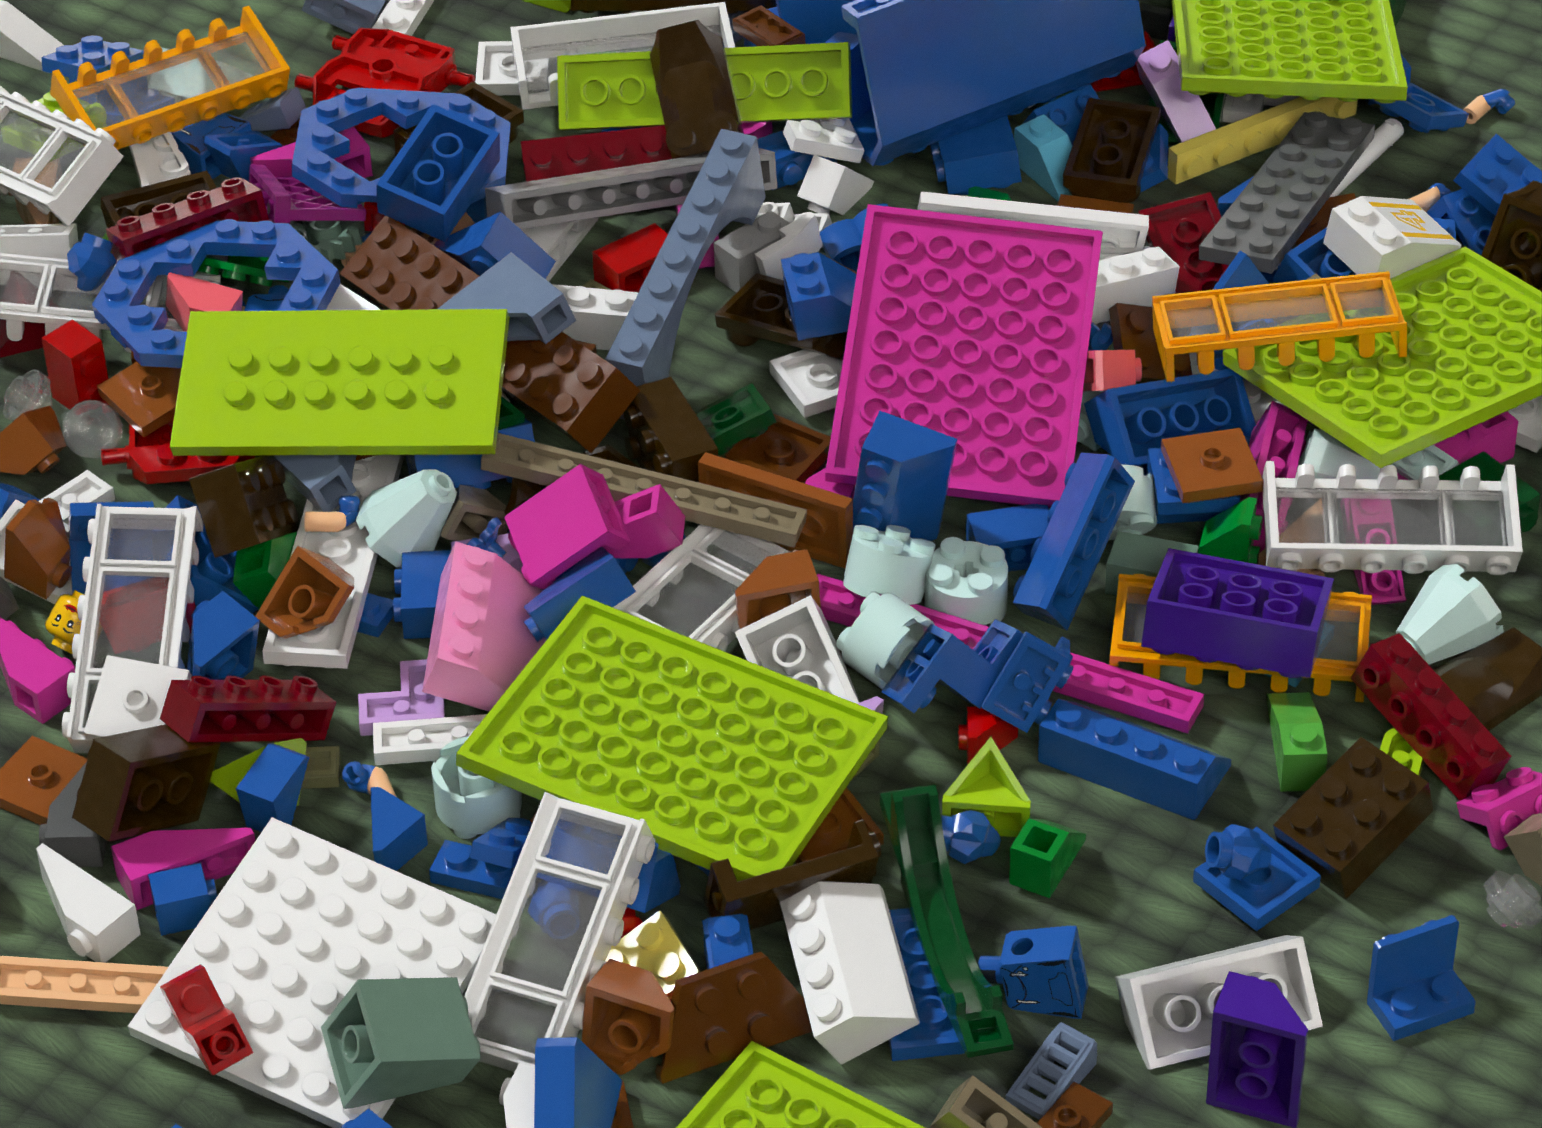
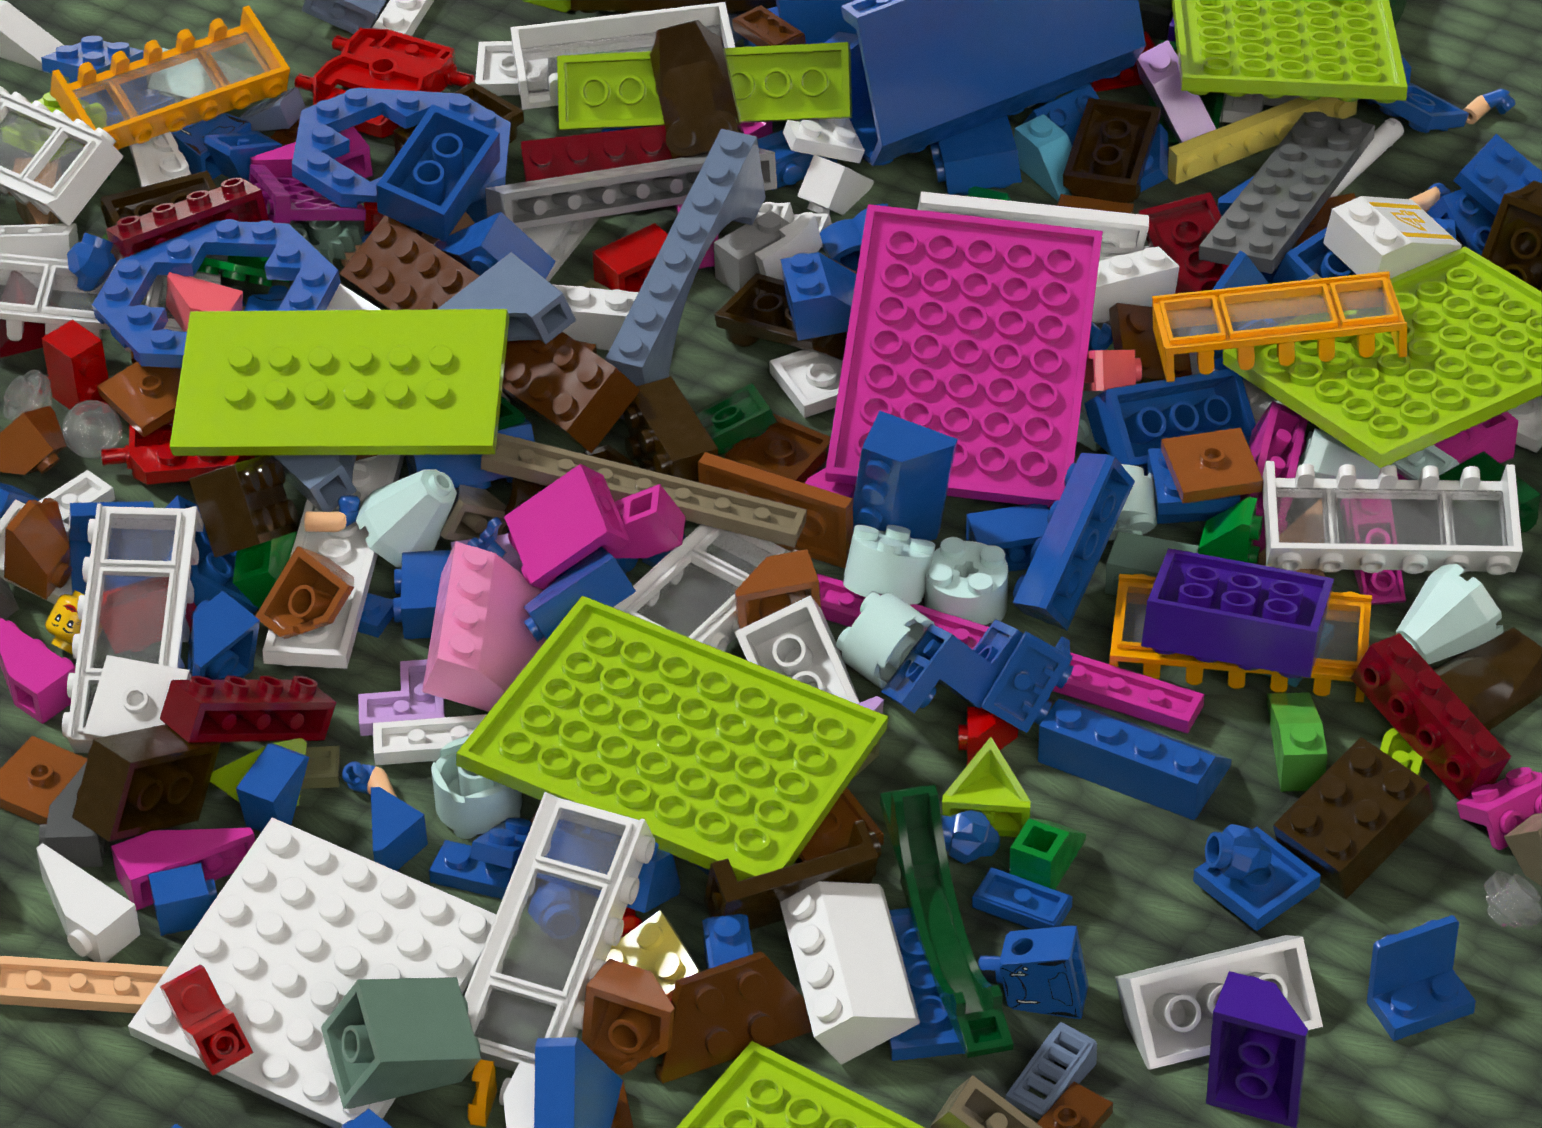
none -> light orange tile [468,1059,497,1127]
none -> blue plate [972,867,1073,929]

